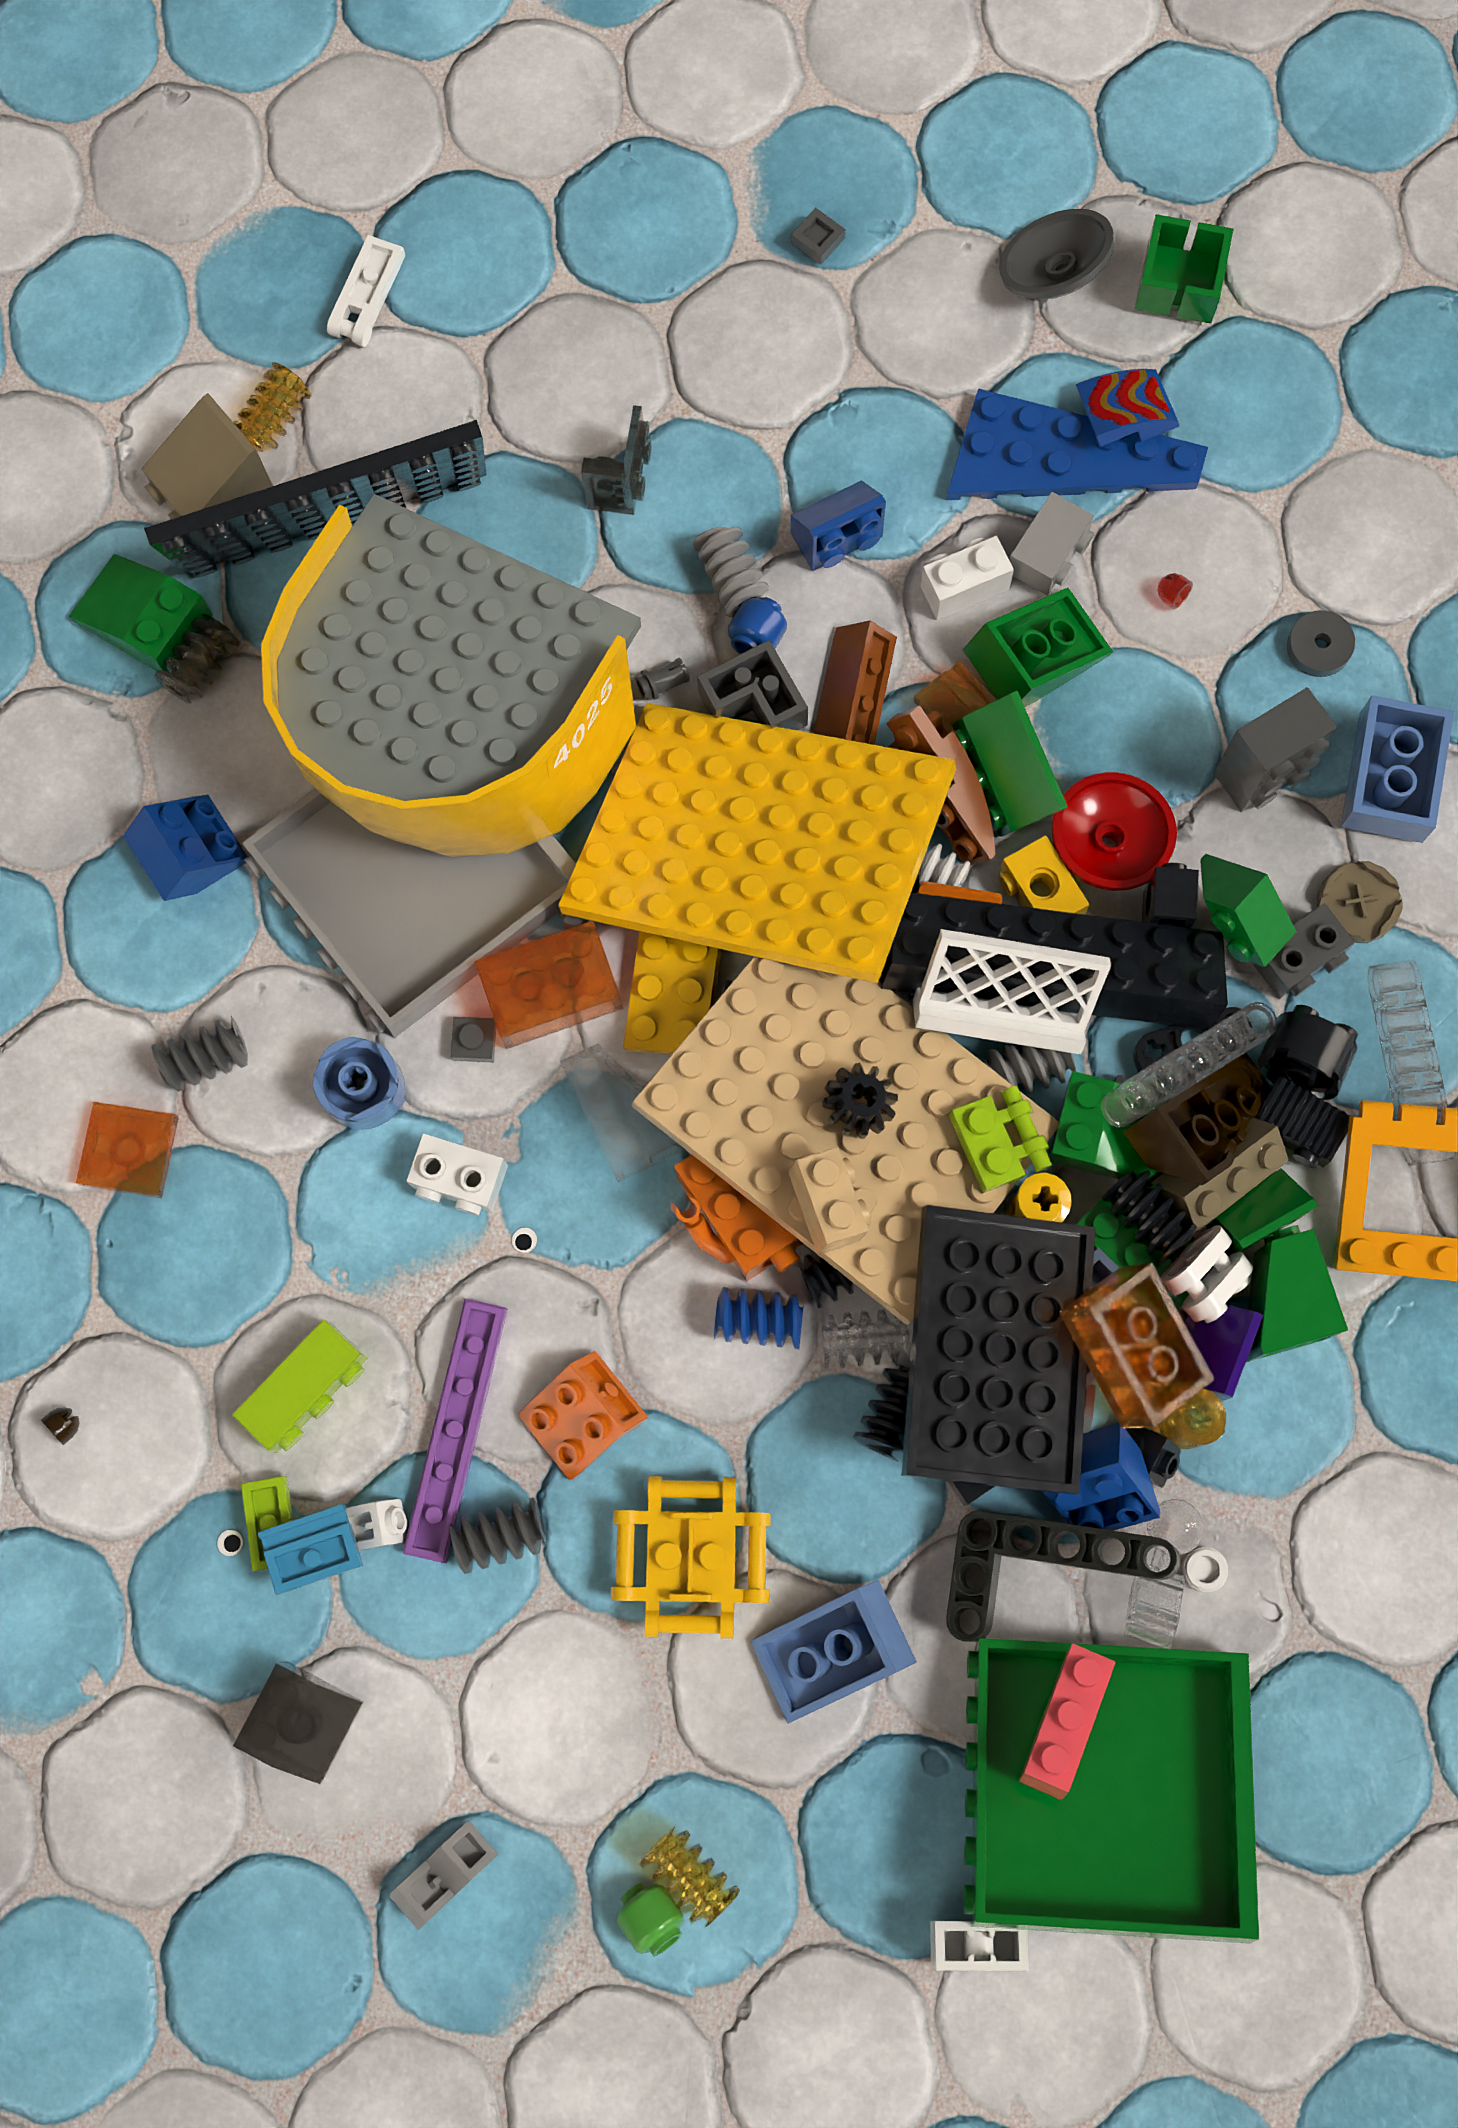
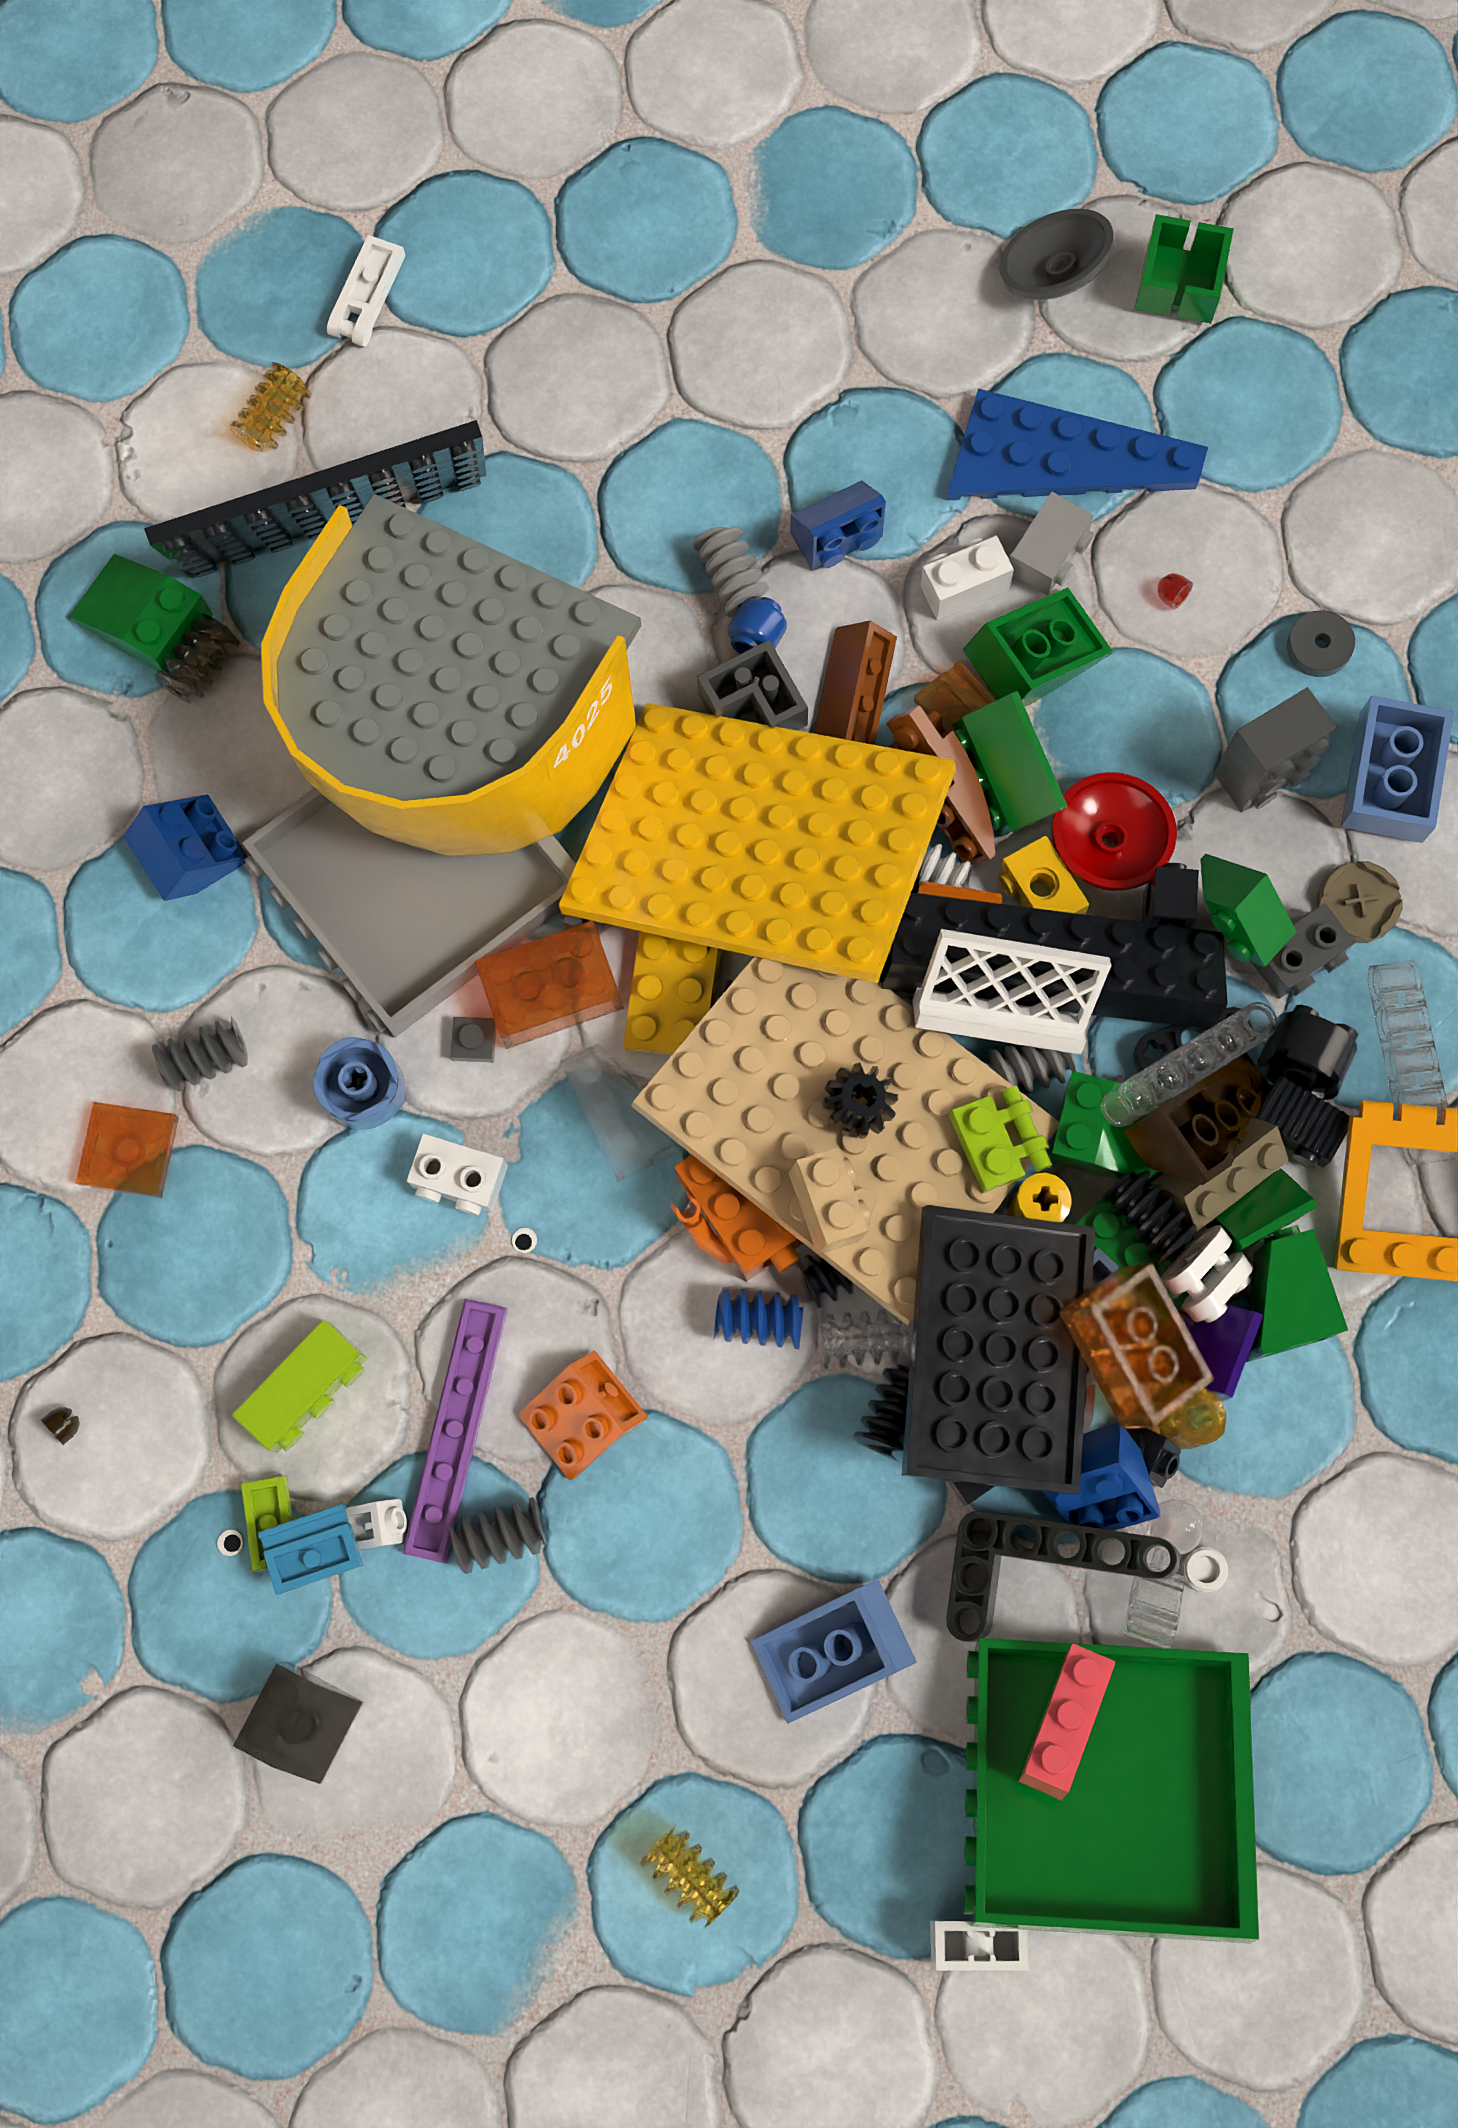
dark tan slope [141,393,273,519] -> none
light grey slope [389,1820,498,1930] -> none
clear smoke bracket [581,405,652,515] -> none
yellow brick [611,1475,771,1639] -> none
bright green head [616,1883,684,1957] -> none
dark grey pin [635,657,690,700] -> none
dark grey plate [791,208,846,265] -> none
slope [1076,369,1179,447] -> none

